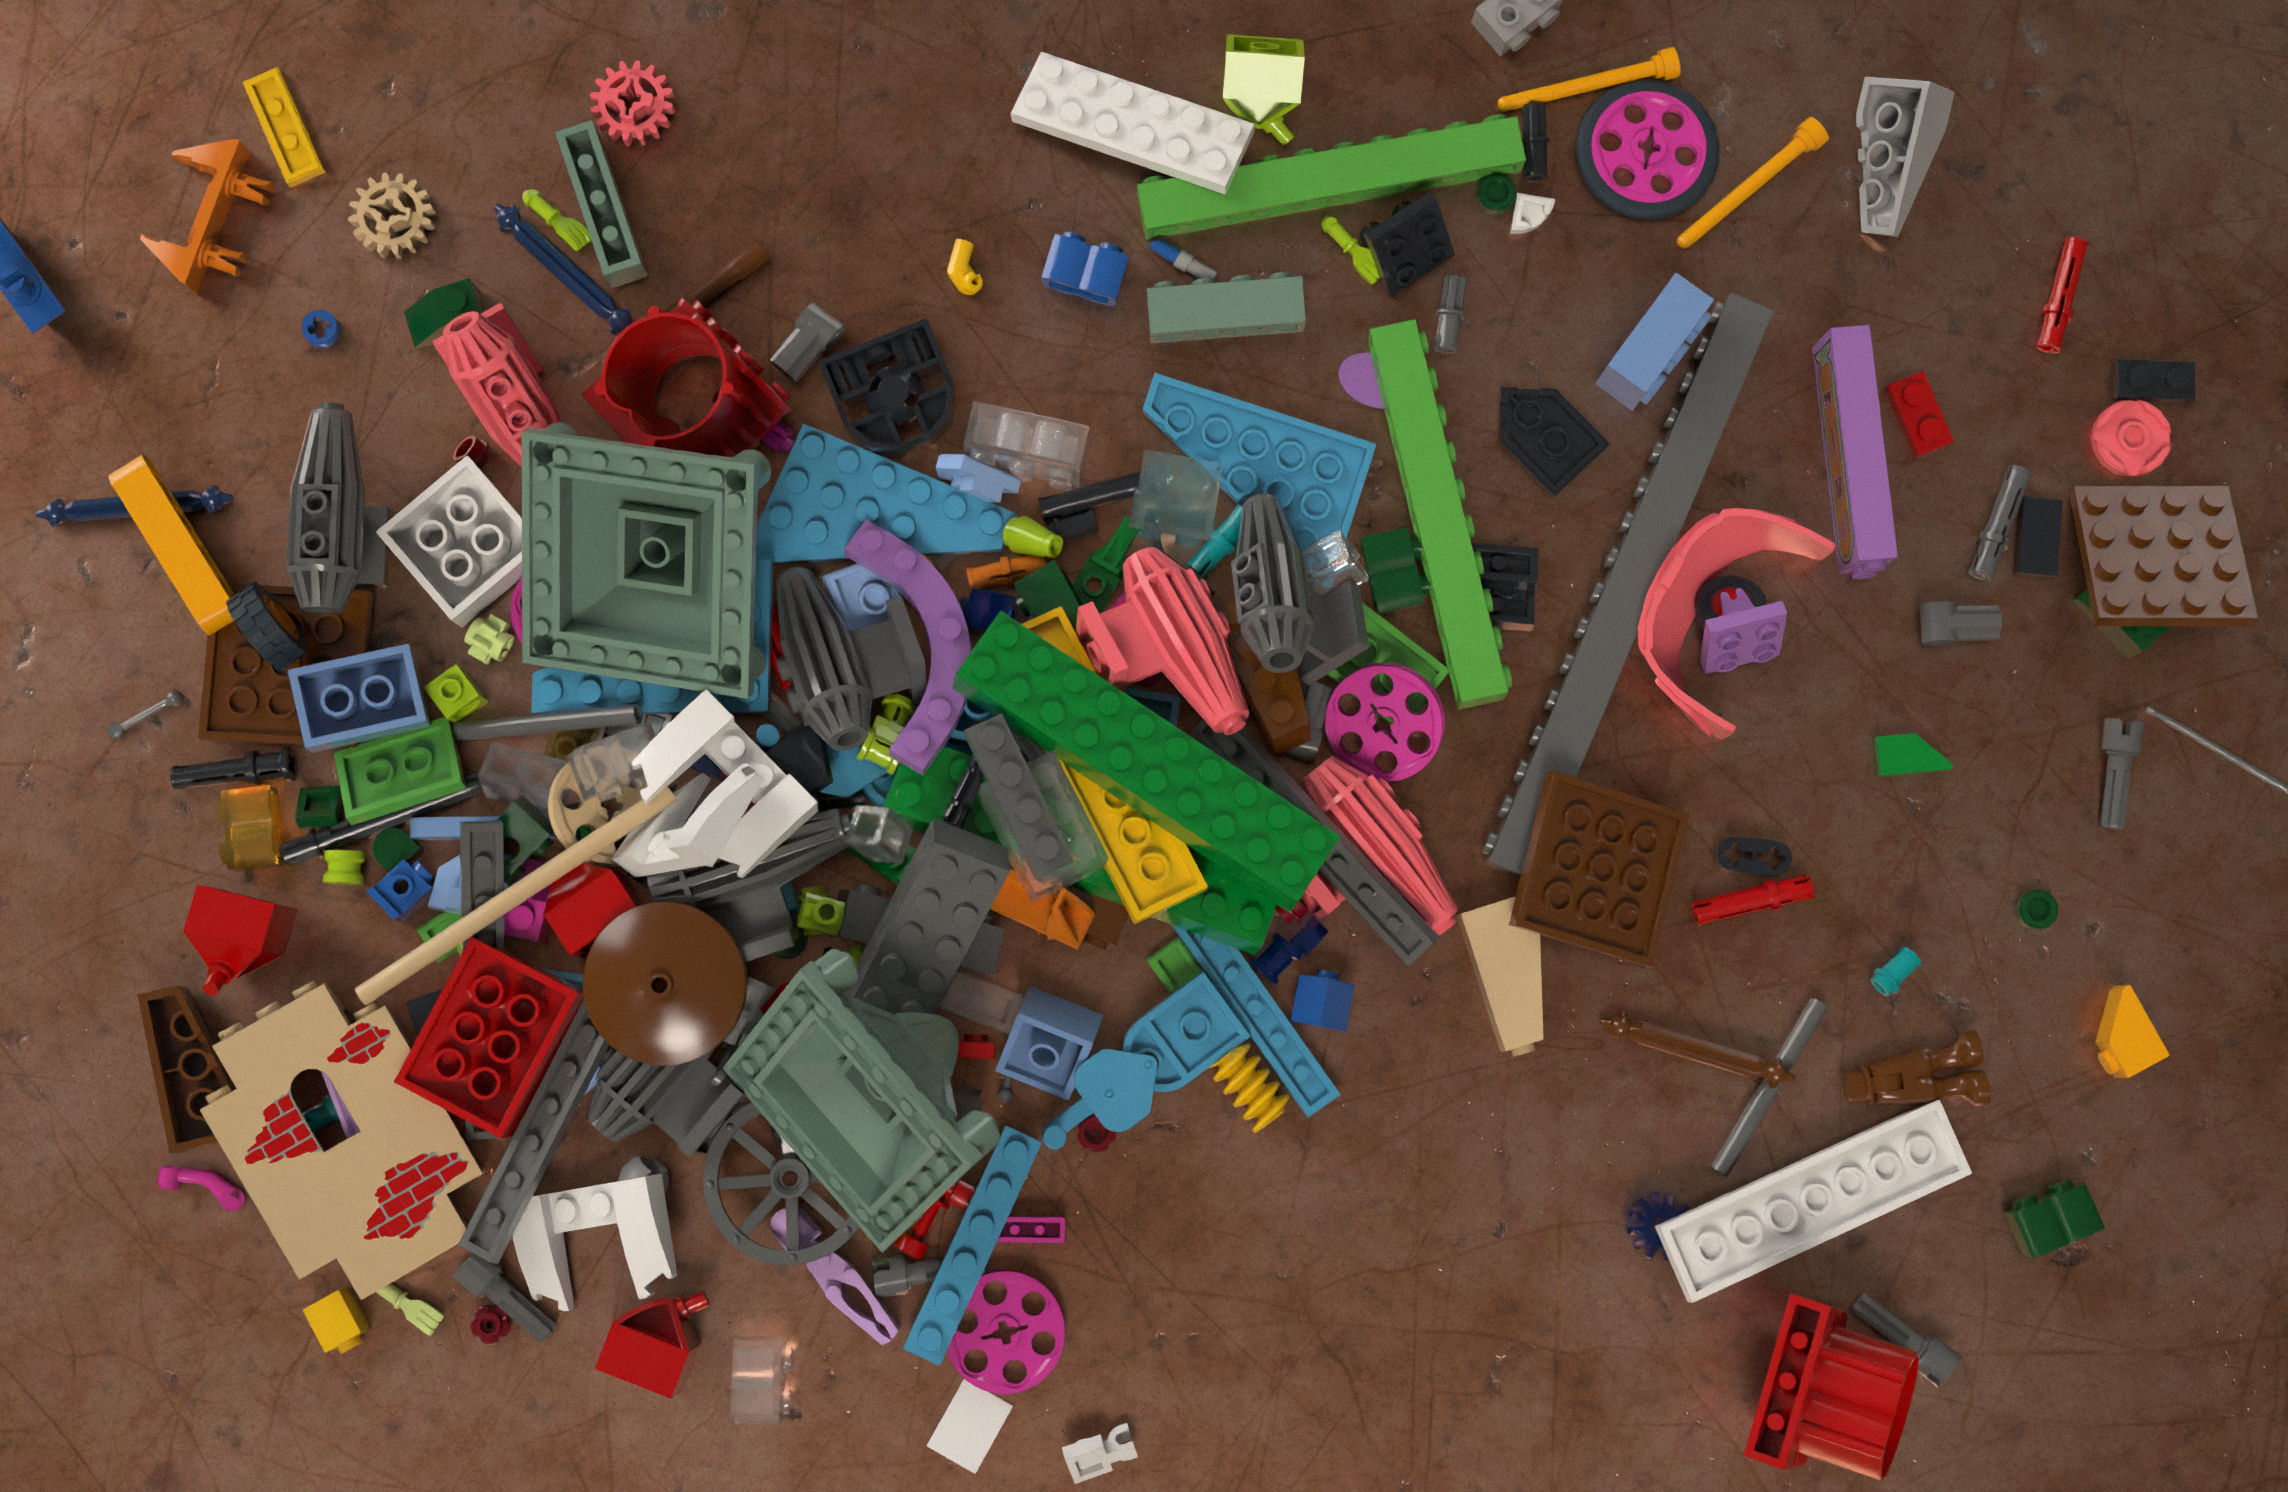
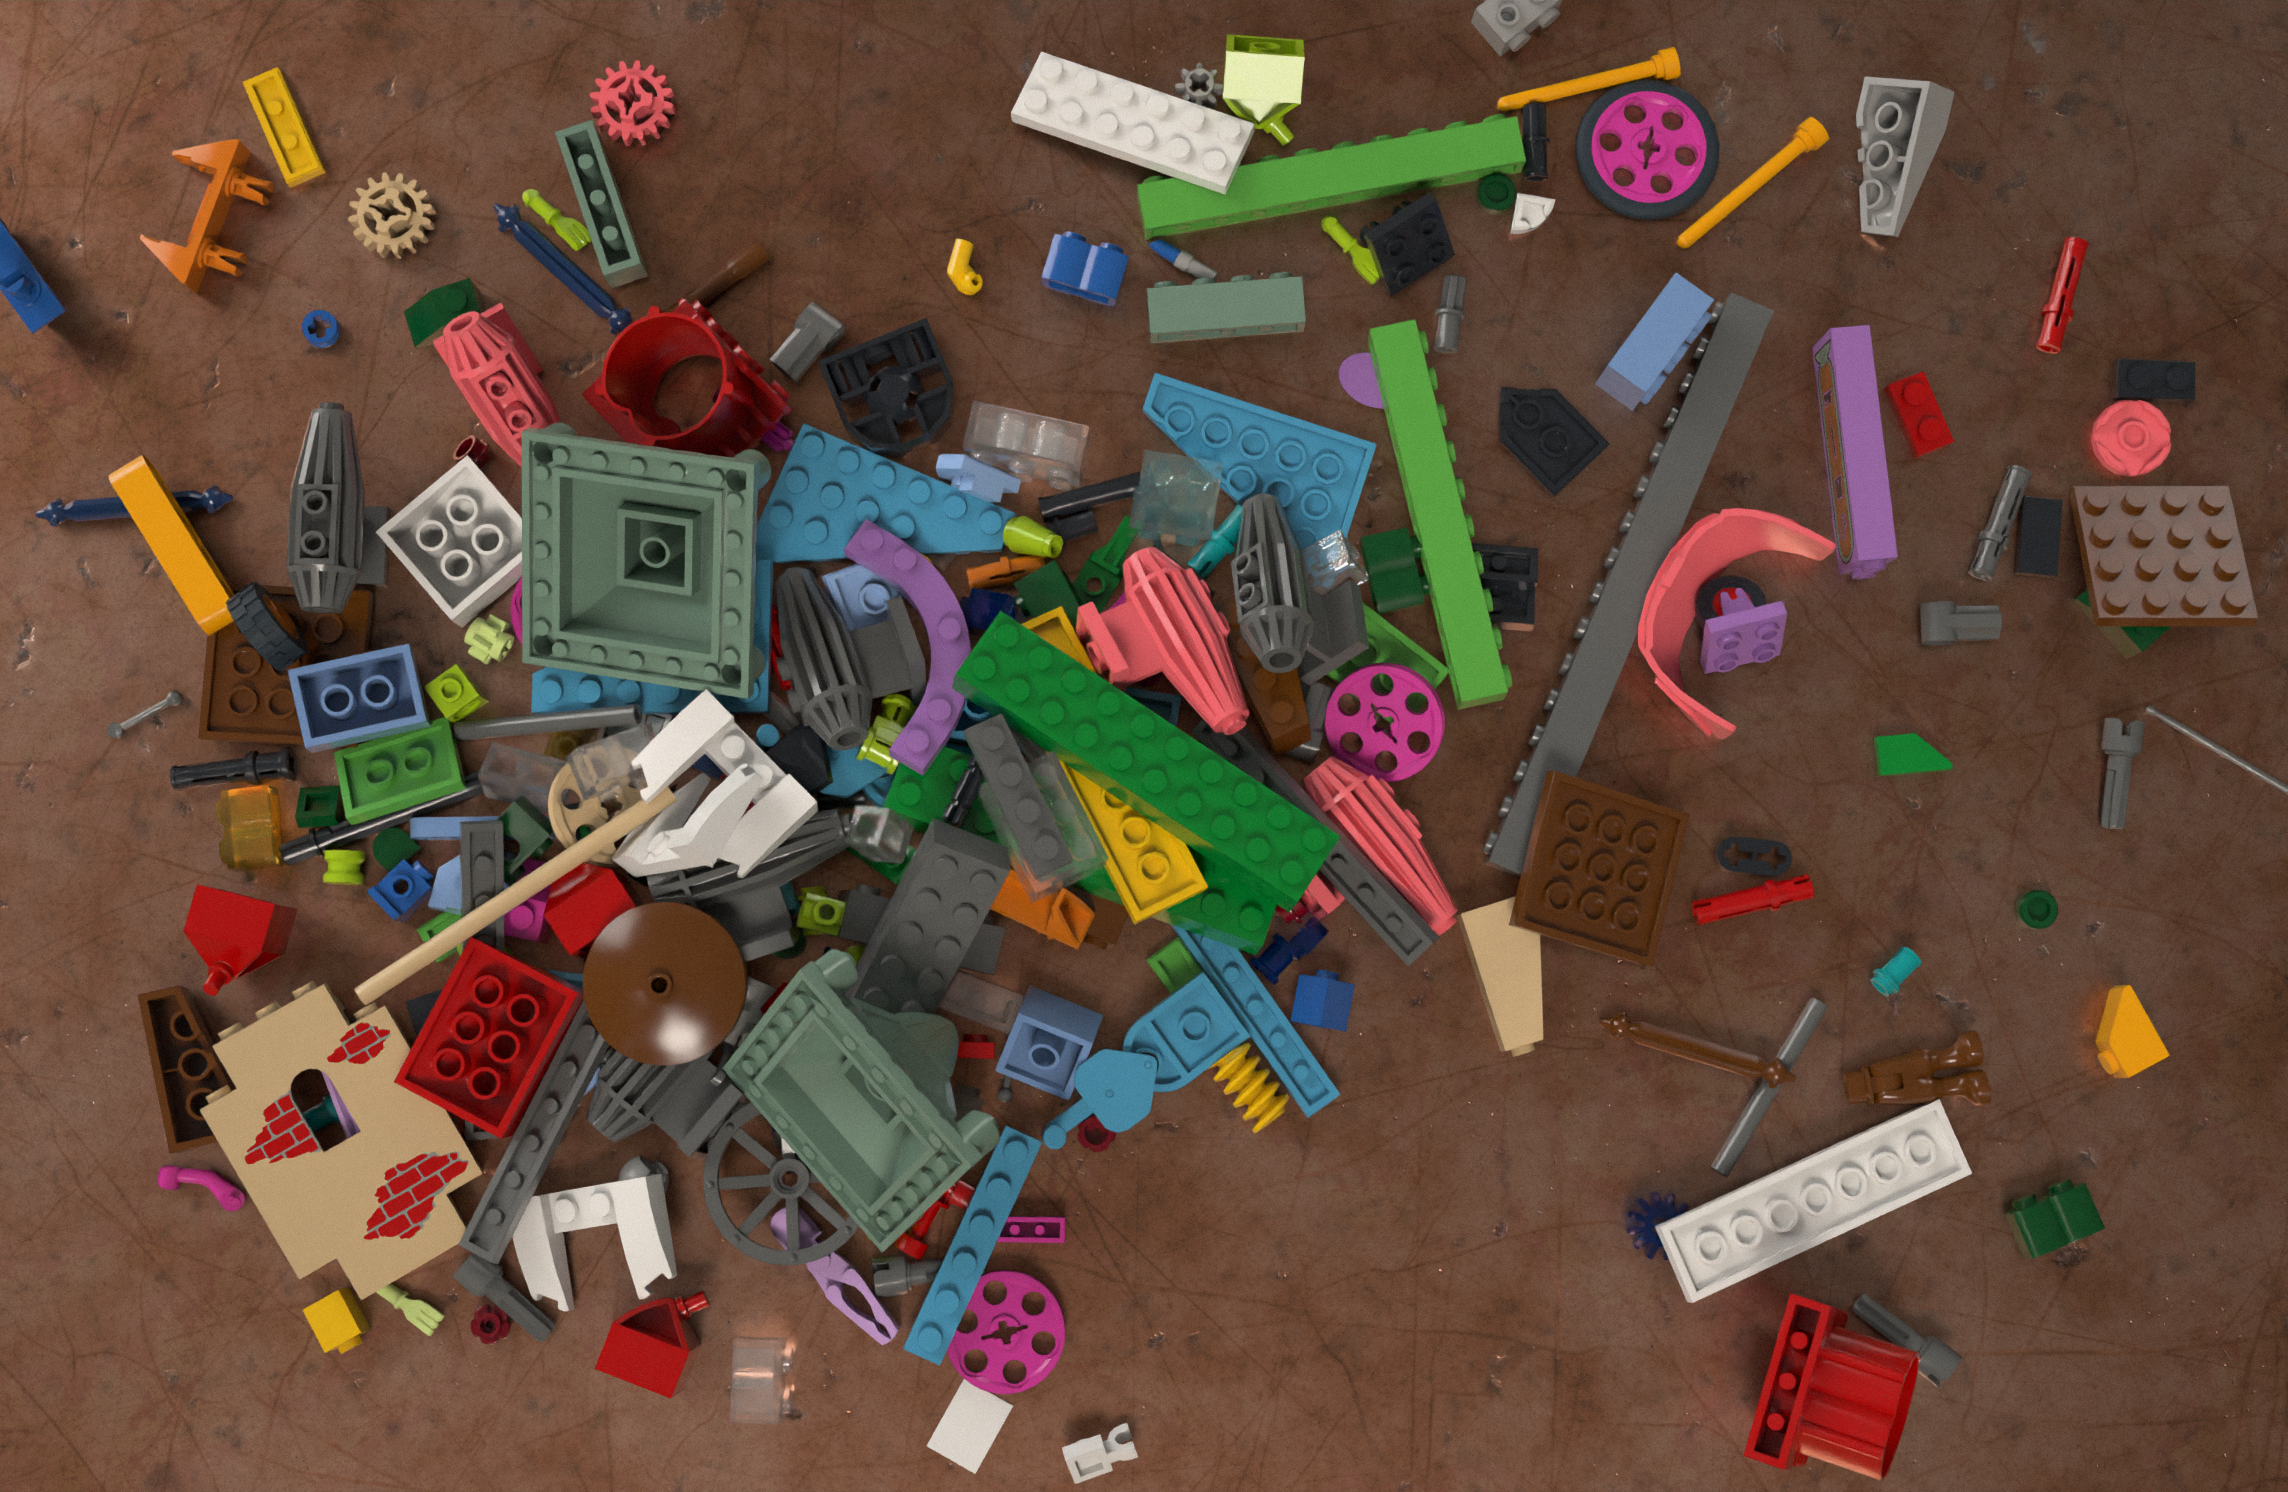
none -> light grey gear [1175,63,1223,109]

